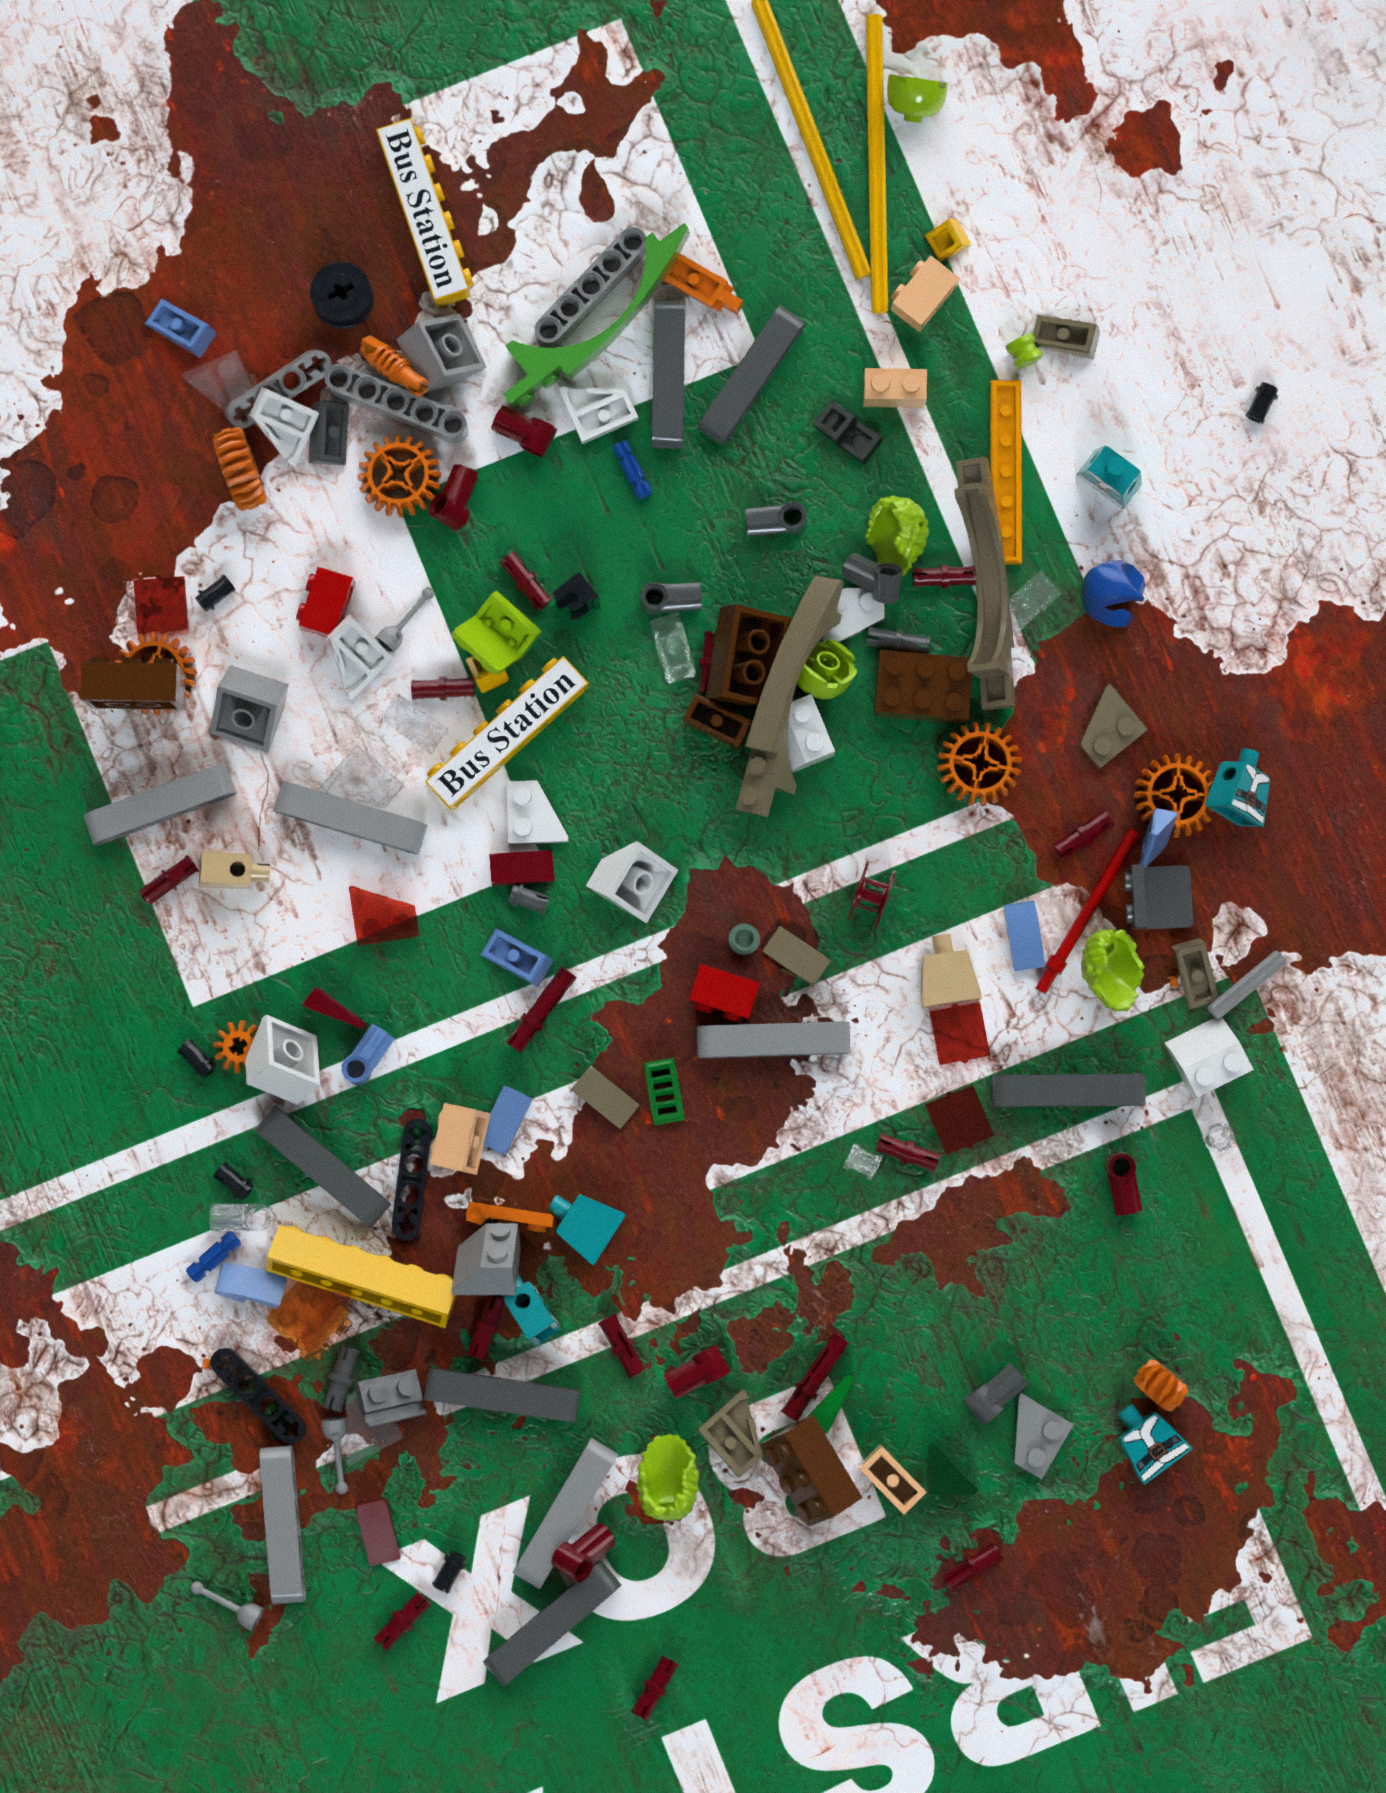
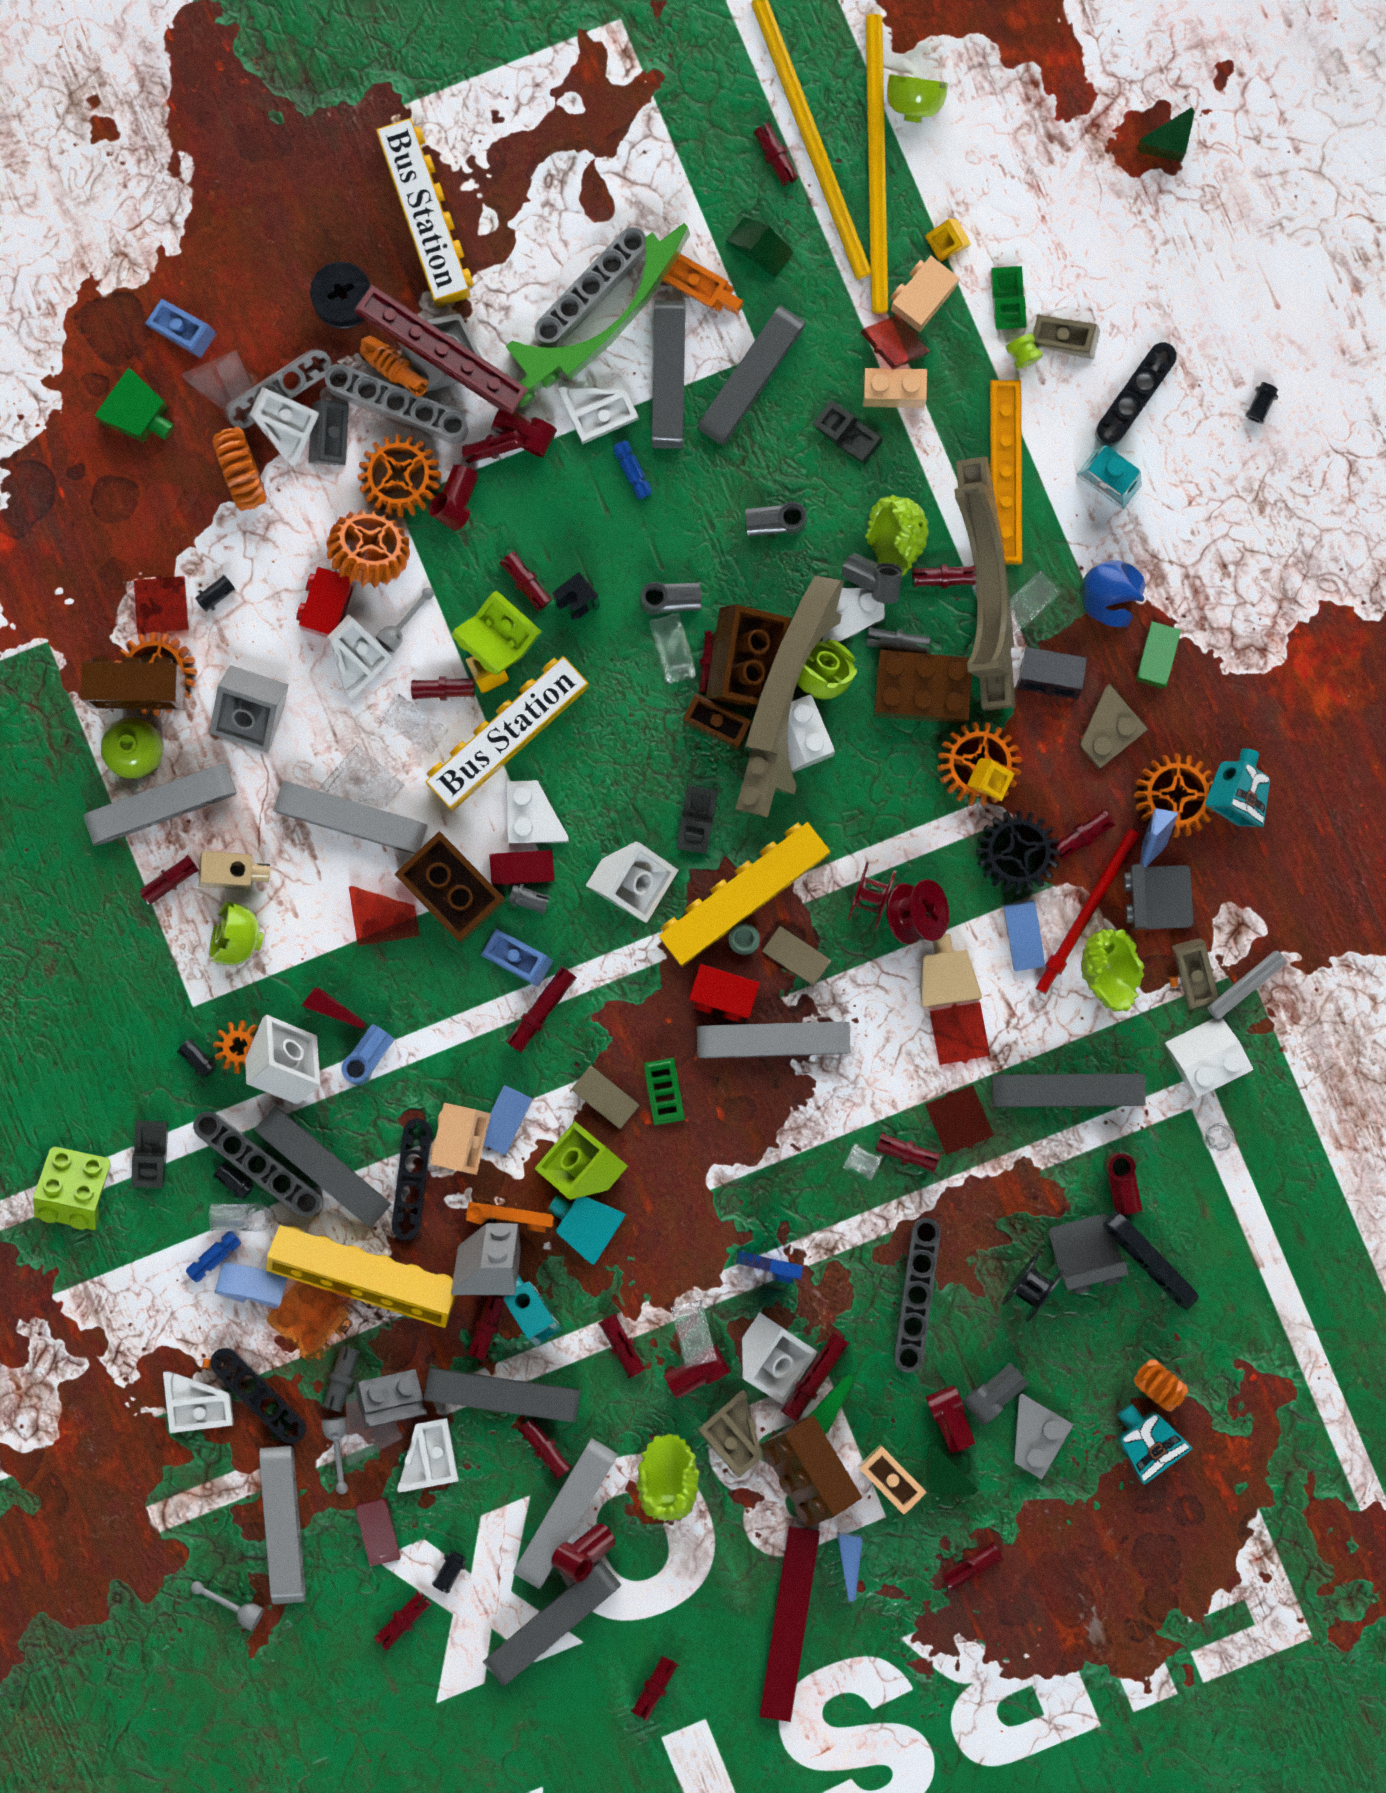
none -> lime bracket [33,1147,111,1231]
none -> green torso [95,368,175,442]
none -> lime cylinder [101,717,164,779]
none -> pearl dark grey slope [131,1120,168,1188]
none -> white wing [163,1371,234,1433]
none -> dark grey beam [193,1112,324,1217]
none -> lime cylinder [209,901,264,966]
none -> orange gear [326,508,410,588]
none -> dark red tile [354,285,528,416]
none -> reddish brown brick [394,831,507,945]
none -> white wing [398,1418,459,1493]
none -> dark red axle [462,430,523,464]
none -> dark red pin [518,1417,572,1480]
none -> lime slope [534,1121,628,1200]
none -> yellow brick [659,822,831,967]
none -> clear slope [671,1300,717,1368]
none -> pearl dark grey slope [676,785,718,854]
none -> dark green slope [726,216,793,277]
none -> blue wing [736,1251,803,1284]
none -> white slope [742,1312,818,1404]
none -> dark red pin [753,123,799,187]
none -> dark red tile [759,1526,820,1722]
none -> medium blue slope [837,1532,863,1602]
none -> clear red piece [861,315,929,369]
none -> dark red piece [886,879,950,945]
none -> dark grey beam [893,1218,941,1373]
none -> dark red piece [925,1385,976,1453]
none -> yellow slope [967,758,1015,801]
none -> black gear [976,810,1061,895]
none -> green slope [990,266,1027,330]
none -> black piece [1001,1253,1063,1322]
none -> black hinge [1017,647,1087,700]
none -> dark grey bracket [1048,1214,1128,1295]
none -> black beam [1095,342,1177,447]
none -> black beam [1102,1211,1199,1310]
none -> slope [1134,621,1181,689]
none -> dark green slope [1136,107,1195,162]

